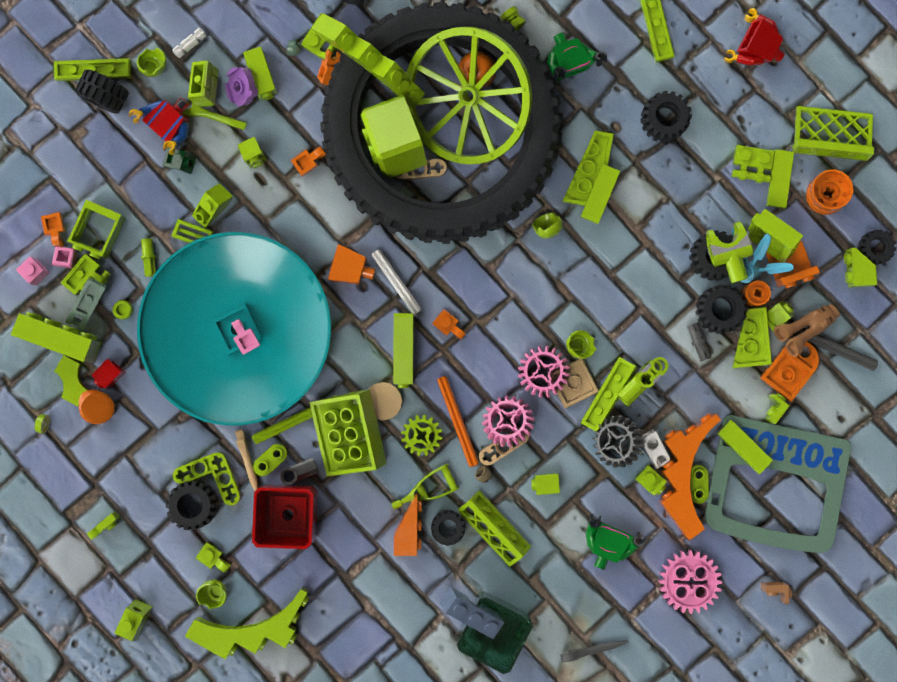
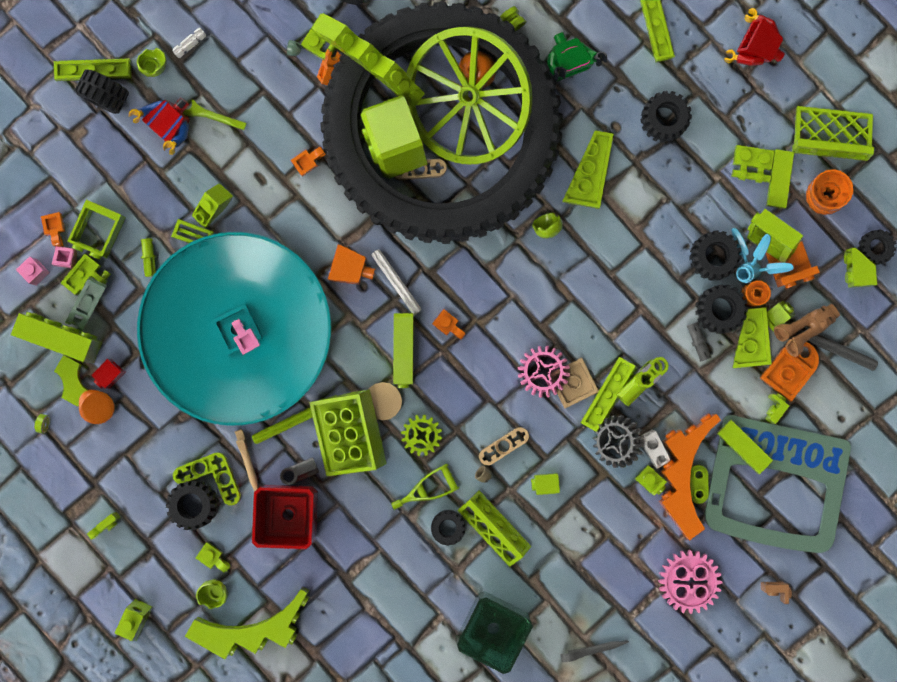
lime tile [112,300,133,320] -> none
dark green bracket [162,148,196,174] -> none
lime brick [188,60,219,107] -> none
medium lavender plate [225,67,258,106] -> none
lime slope [238,136,267,169] -> none
lime brick [243,46,278,100] -> none
lime plate [253,444,288,476] -> none
orange slope [394,494,422,556] -> none
orange axle [437,376,479,467] -> none
sand blue arch [440,587,504,639] -> none
bright pink gear [482,396,535,448] -> none
lime hair [566,330,596,359] -> none
lime tile [580,164,620,225] -> none
green torso [585,514,647,570] -> none
lime connector [706,221,753,284] -> none

